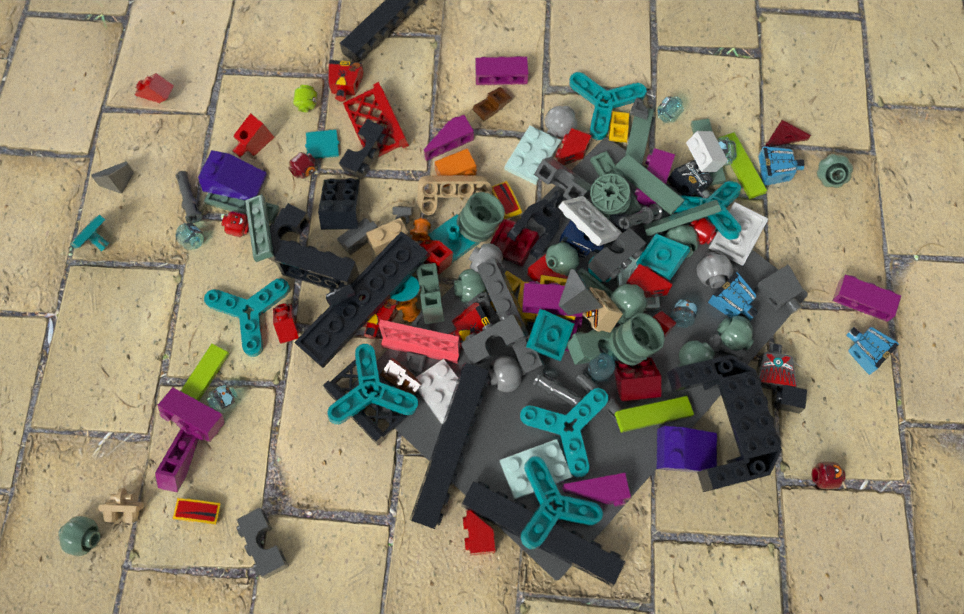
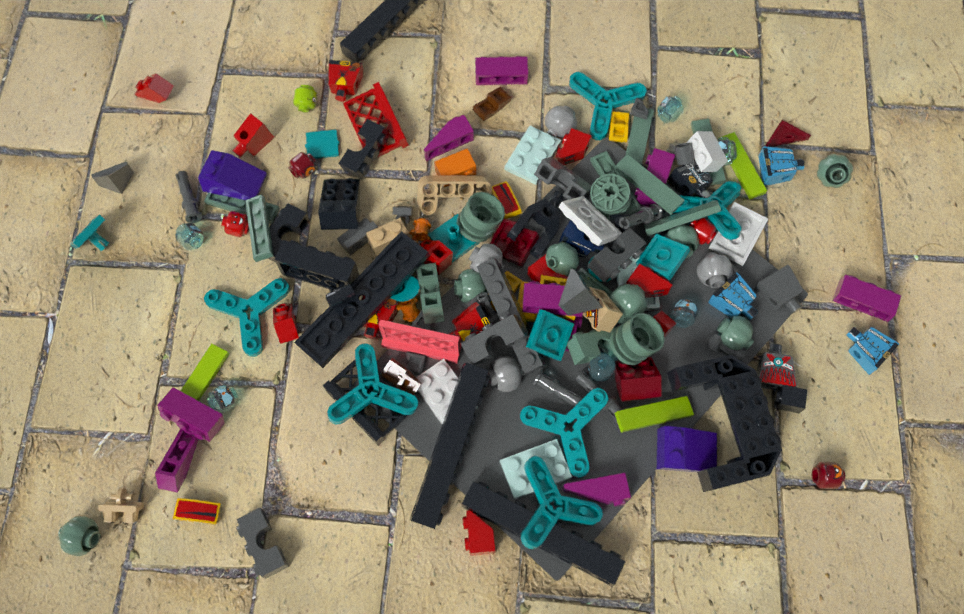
sand green plant [678,341,715,367] -> none
none -> dark grey piece [666,142,694,165]

